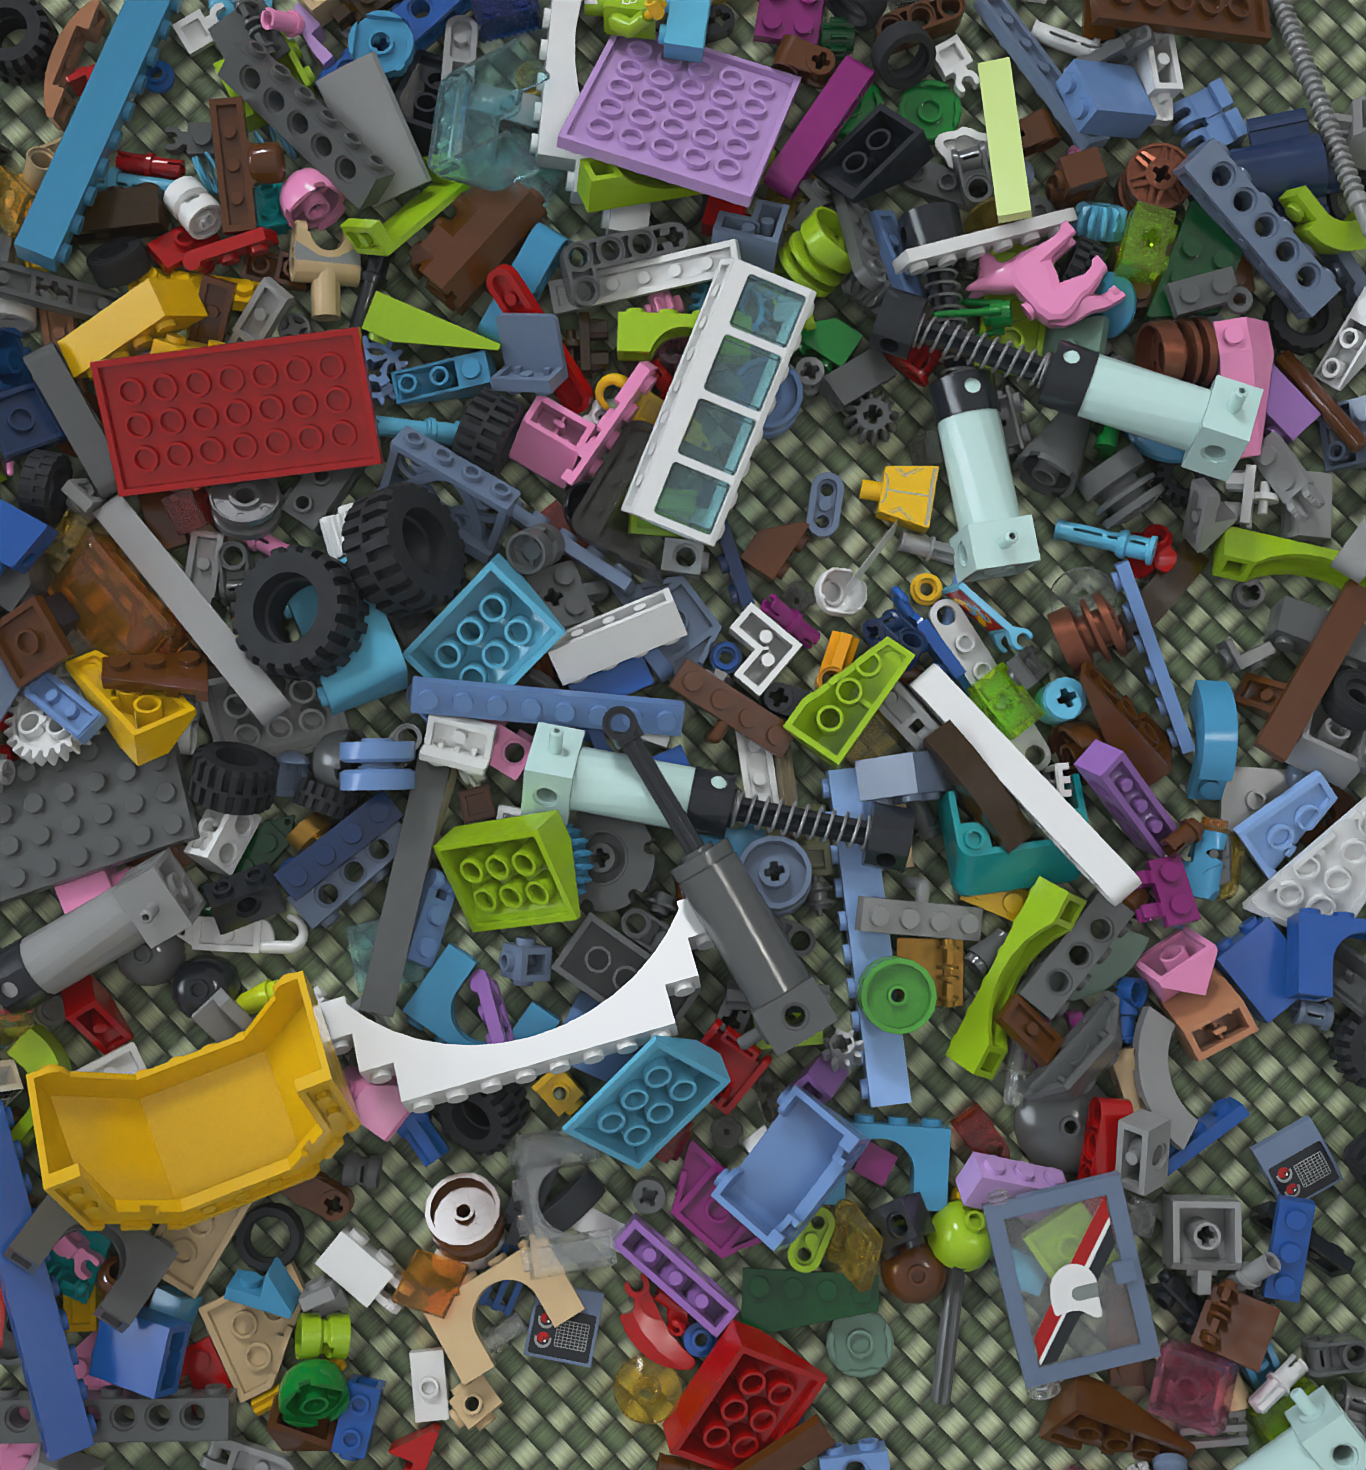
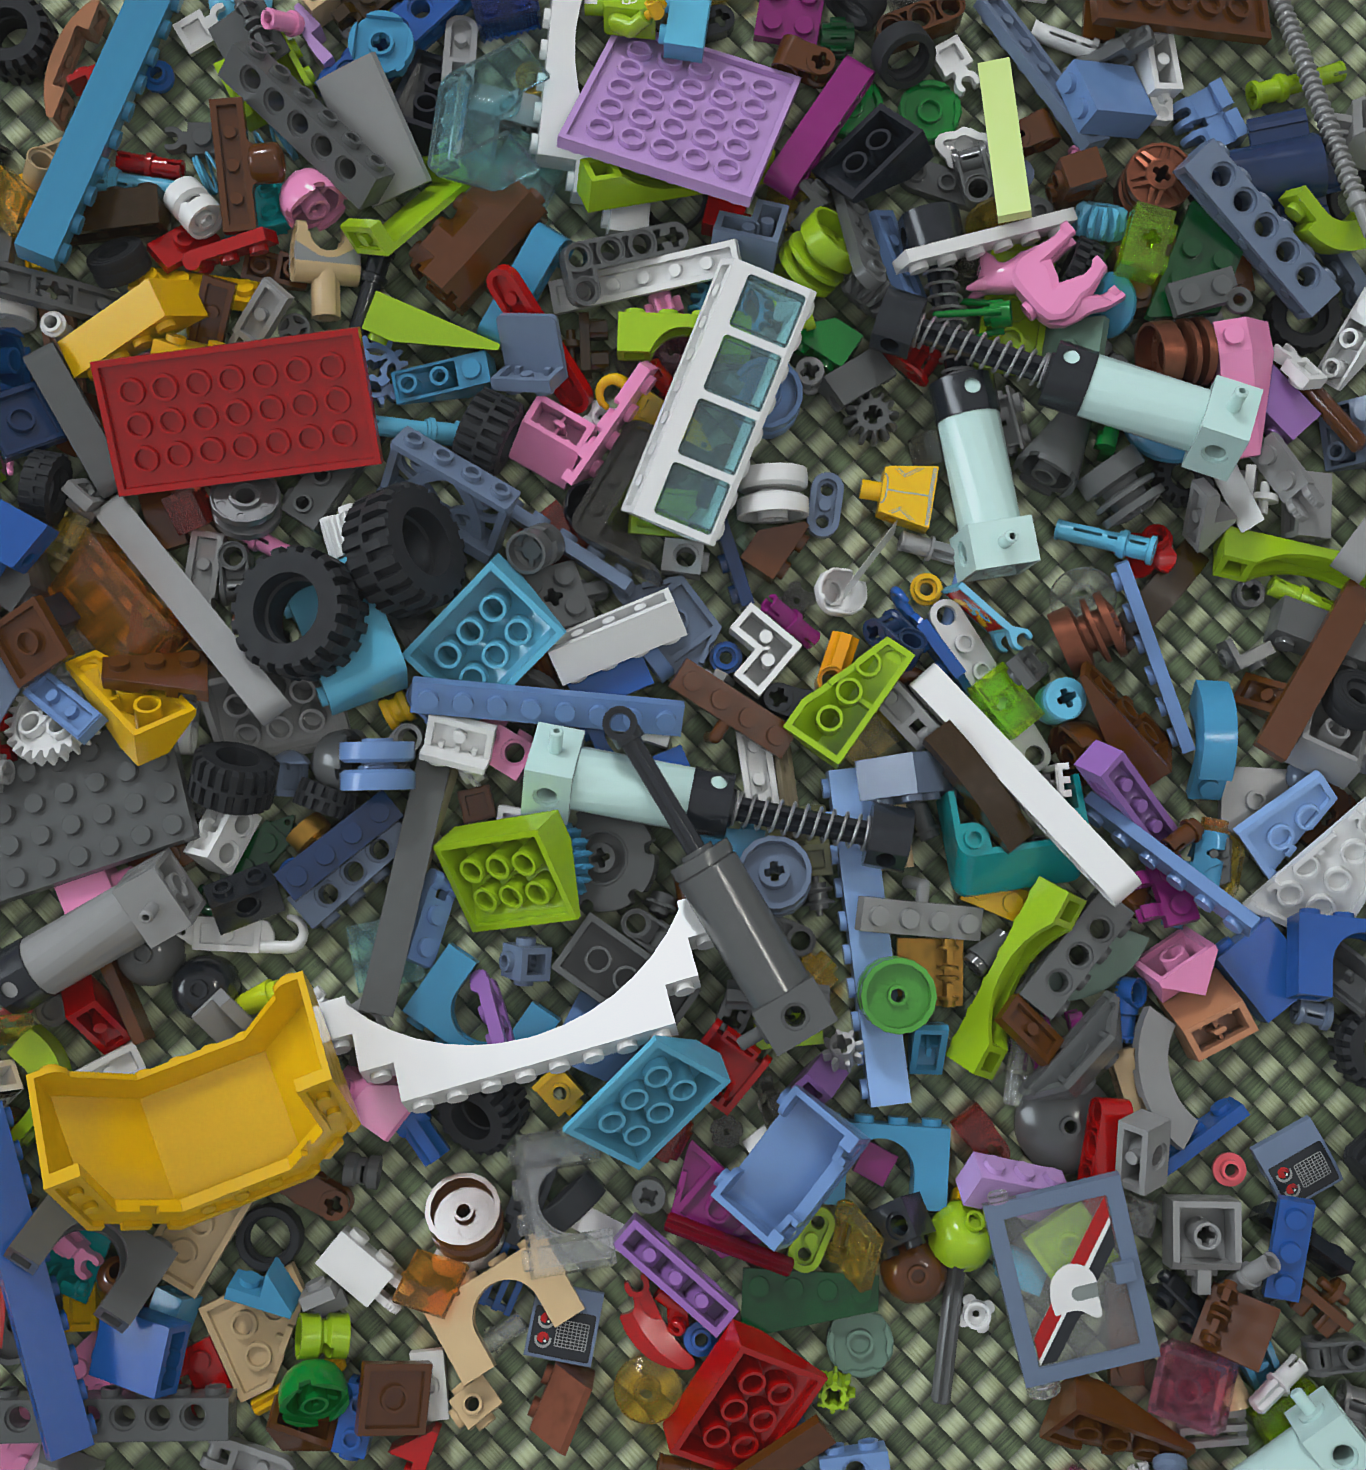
none -> white pin [40,311,74,341]
none -> reddish brown tile [100,960,156,1045]
none -> reddish brown plate [354,1360,433,1436]
none -> yellow wheel [378,690,417,731]
none -> copper slope [527,1361,595,1456]
none -> dark red axle [664,1212,794,1277]
none -> white wheel [736,462,809,524]
none -> clear yellow gear [800,950,839,988]
none -> lime gear [817,1366,856,1414]
none -> dark azure slope [908,1022,949,1075]
none -> white plate [959,1294,995,1333]
none -> medium blue plate [1084,791,1261,938]
none -> coral plate [1211,1152,1247,1187]
none -> white sticker [1214,464,1264,533]
none -> lime pin [1245,60,1347,111]
none -> lime pin [1265,575,1334,611]
none -> white plate [1273,343,1328,390]
none -> reddish brown hips [1286,1276,1354,1339]

